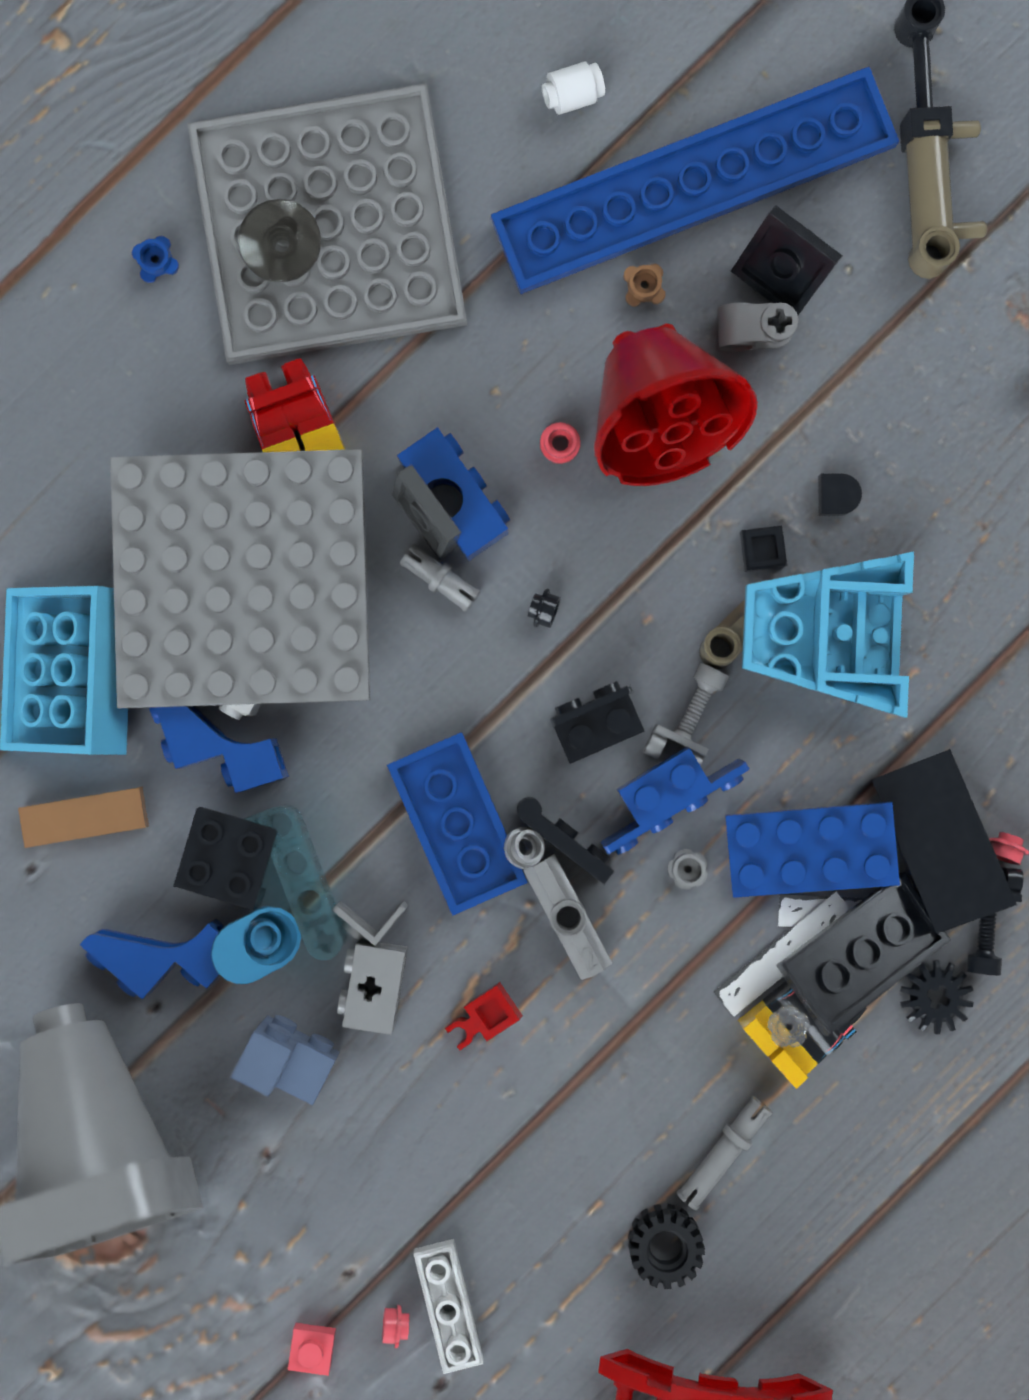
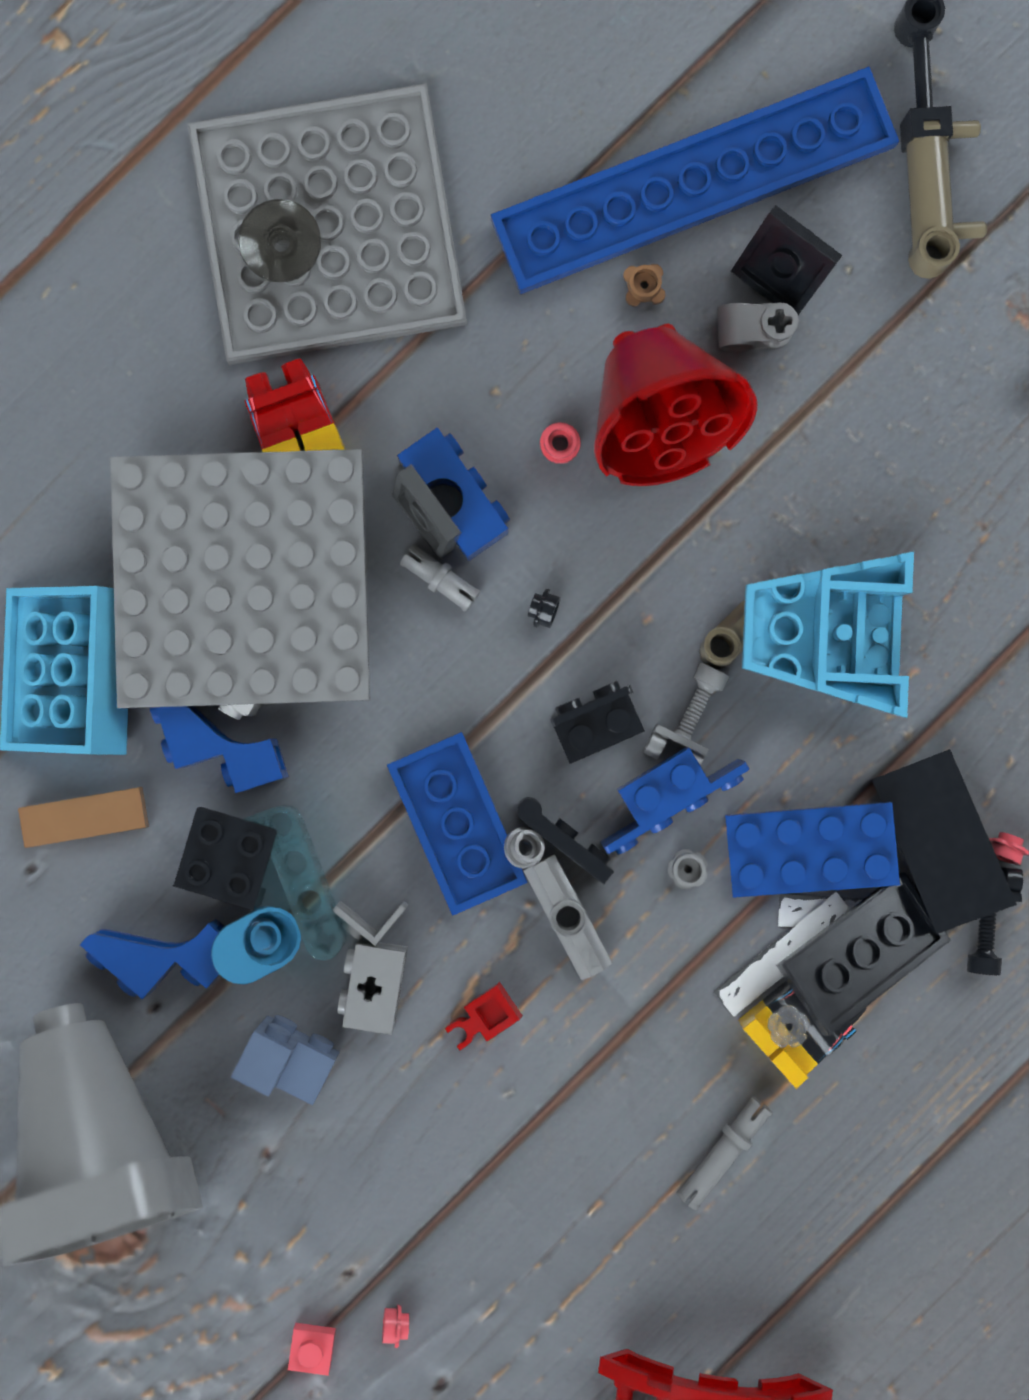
blue plate [132,236,179,283] -> none
white tile [413,1239,483,1374] -> none
white brick [542,61,605,115] -> none
black tyre [628,1204,705,1289] -> none
black tile [740,525,787,572] -> none
black tile [818,473,862,516] -> none
black gear [900,960,974,1034] -> none

